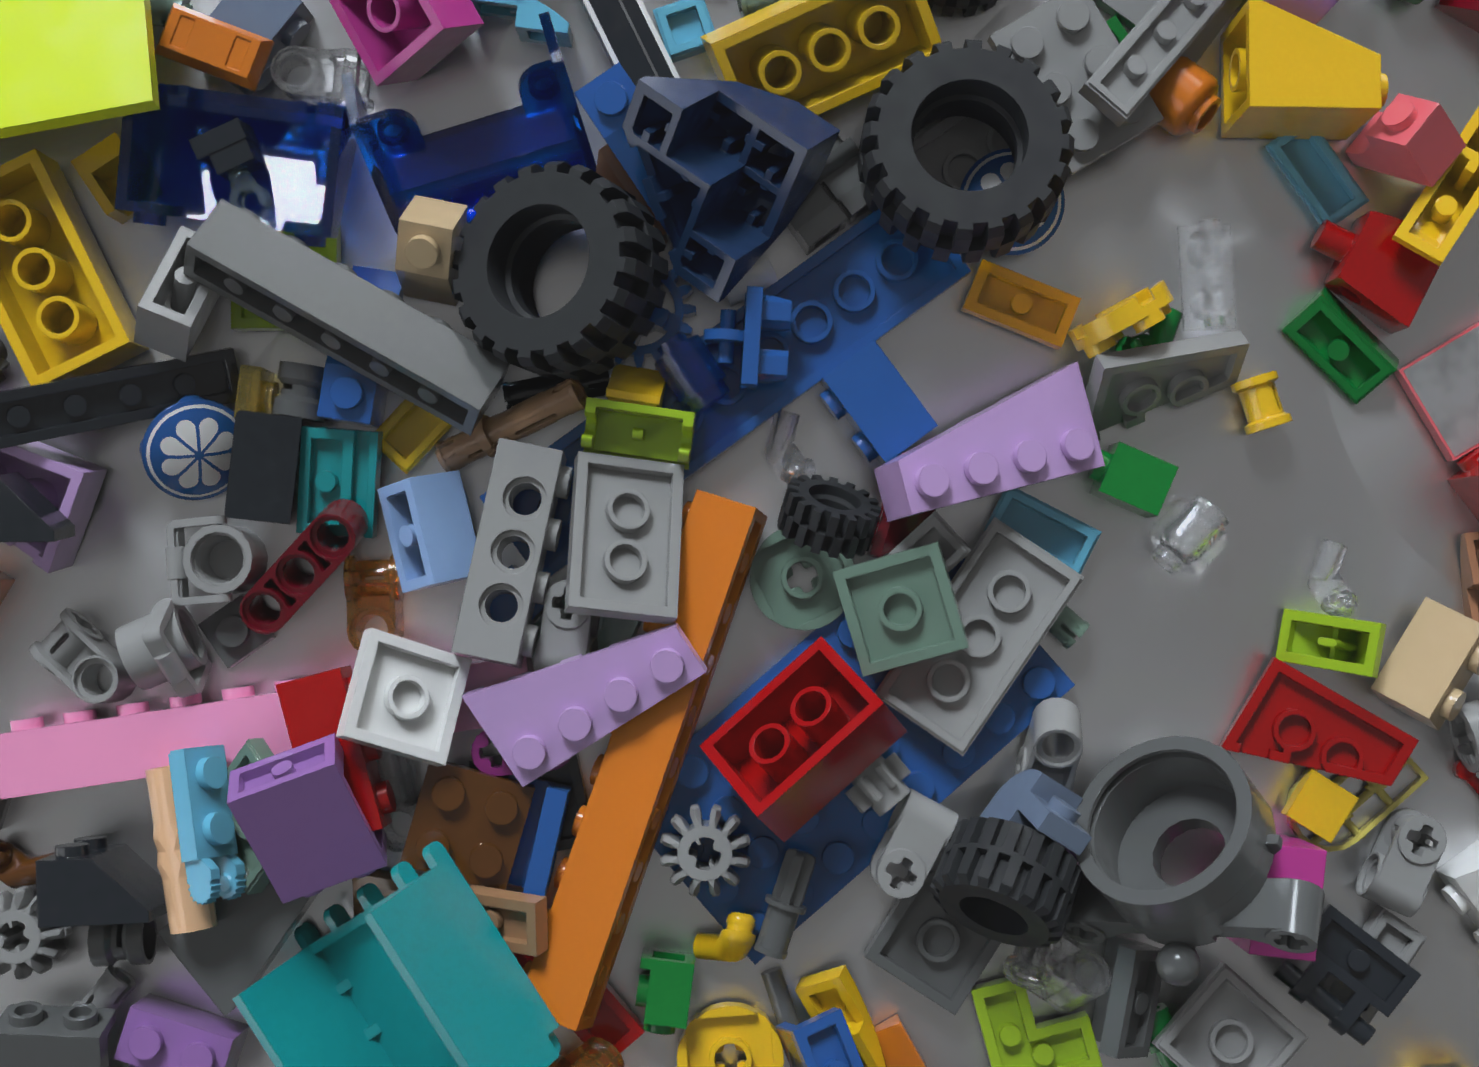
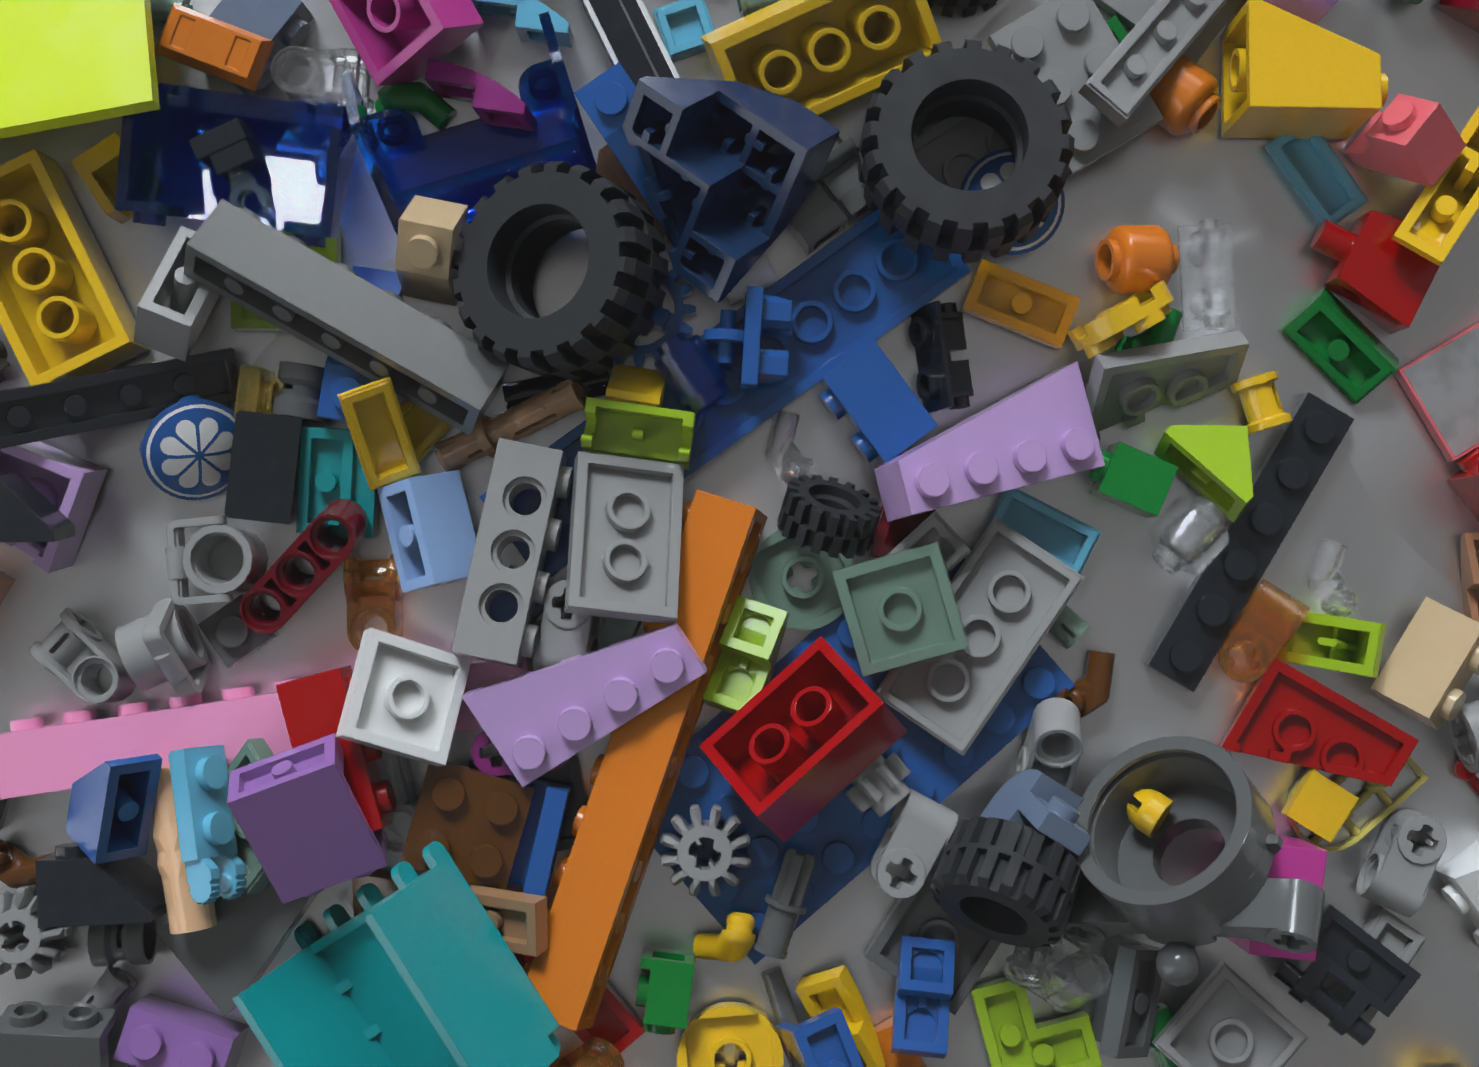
none -> blue slope [65,754,163,865]
none -> yellow tile [337,376,421,491]
none -> green arm [375,82,457,131]
none -> magenta slope [425,59,537,131]
none -> lime slope [702,595,789,714]
none -> blue slope [890,935,956,1059]
none -> black hinge [909,301,974,413]
none -> reddish brown arm [1056,650,1115,718]
none -> orange head [1095,225,1179,294]
none -> yellow hinge [1126,789,1174,838]
none -> black plate [1144,392,1354,692]
none -> lime slope [1154,425,1254,523]
none -> clear orange piece [1218,578,1310,683]

